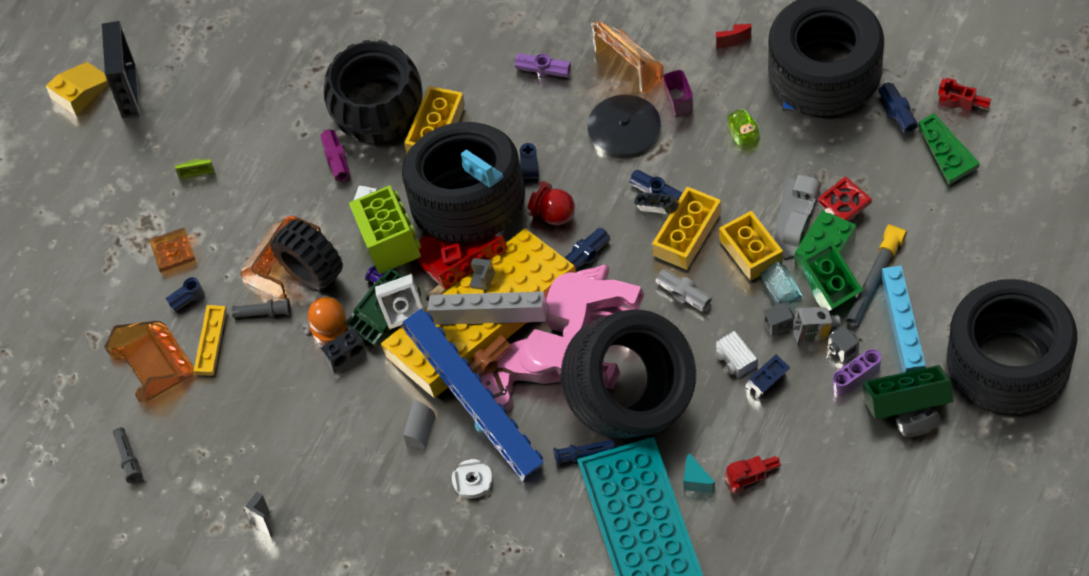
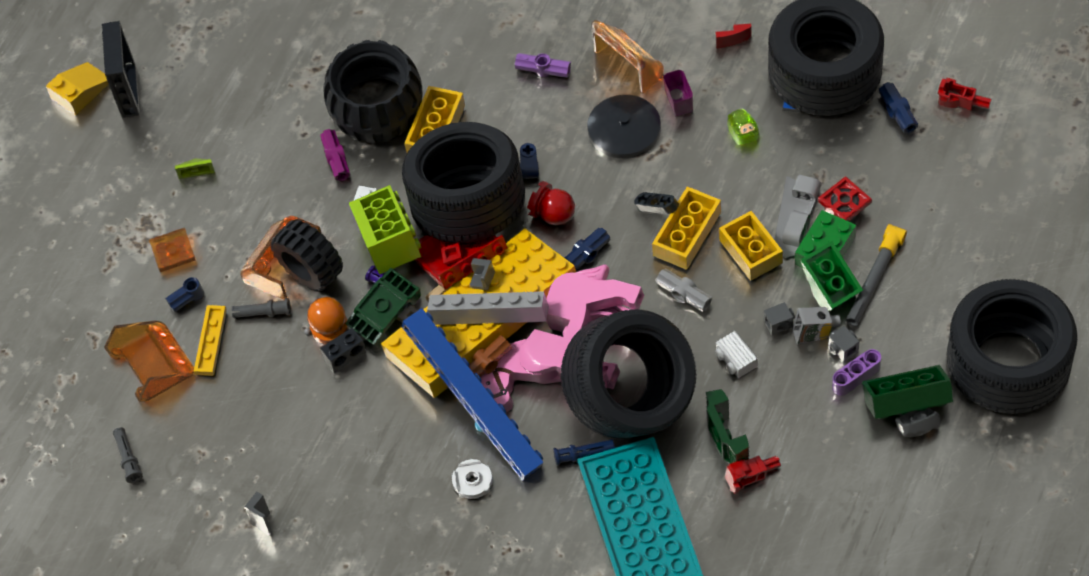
white slope [375,274,424,329] -> none
light grey brick [403,401,435,449] -> none
medium azure bracket [461,150,503,187] -> none
dark blue piece [629,169,683,201] -> none
teal slope [683,454,715,493] -> none
dark blue hinge [745,354,790,397] -> none
clear light blue brick [760,261,803,305] -> none
medium azure brick [881,265,926,372] -> none
green wing [919,113,980,185] -> none
none -> dark green plate [706,389,749,464]

